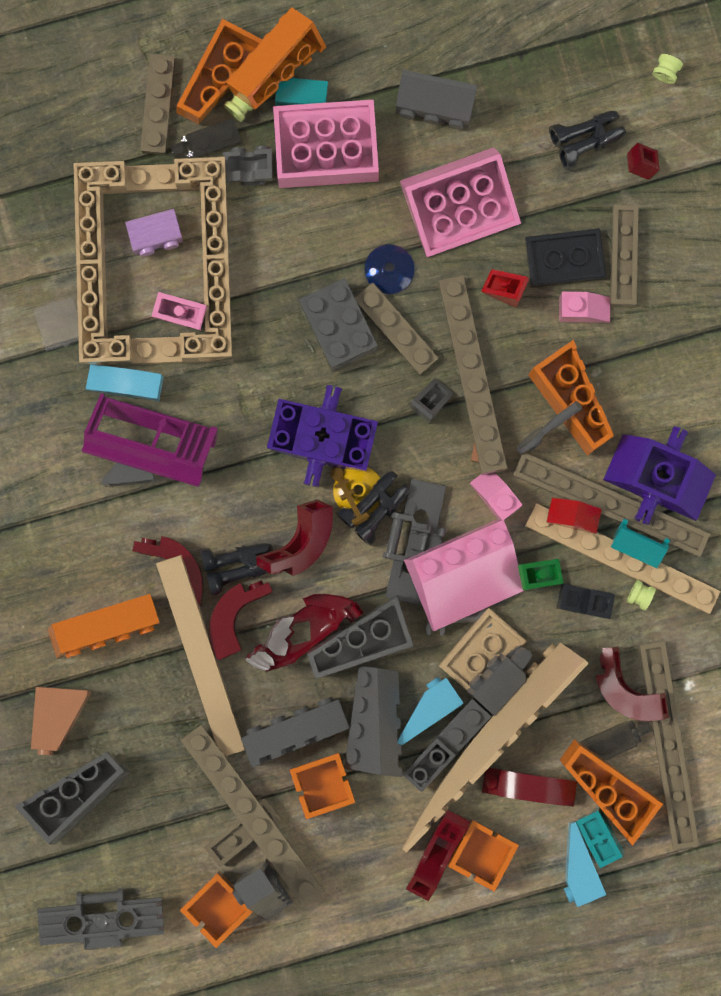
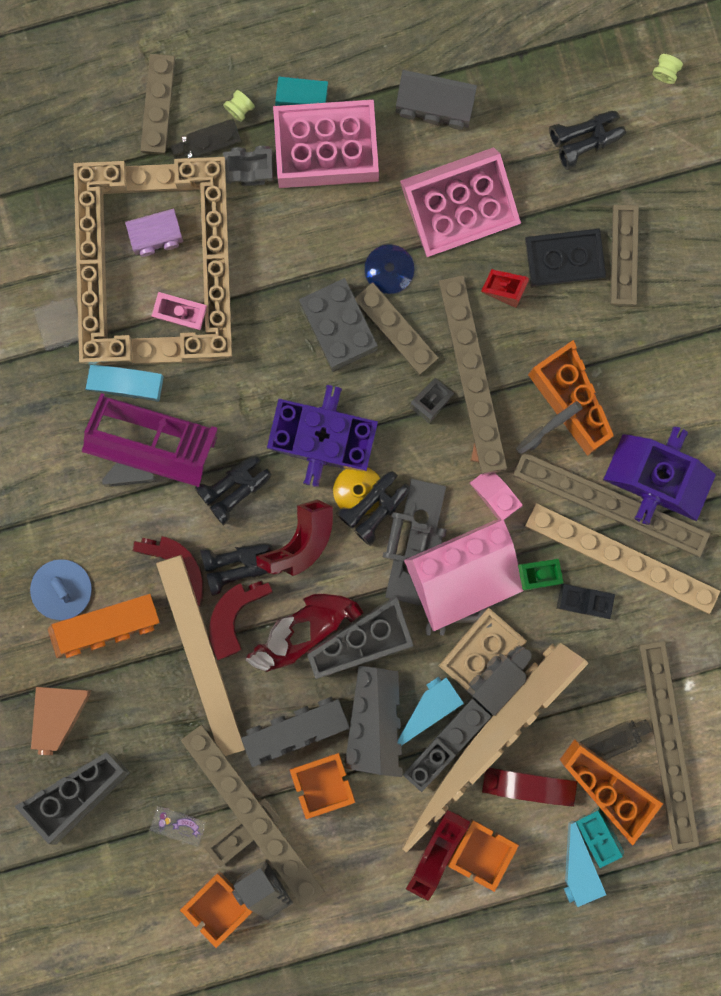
dark grey piece [37,888,164,950] -> none
orange wedge [176,19,263,125] -> none
orange wedge [226,7,327,109] -> none
pearl gold piece [330,467,369,525] -> none
red slope [546,498,602,534] -> none
bright pink slope [559,292,610,323] -> none
arch [596,646,669,721] -> none
teal hinge [611,518,670,569] -> none
dark red slope [627,142,660,180] -> none
yellowish green wheel [627,579,656,611] -> none
none -> medium blue shield [30,560,92,620]
none -> clear tile [149,806,207,847]
none -> black piece [194,455,272,526]

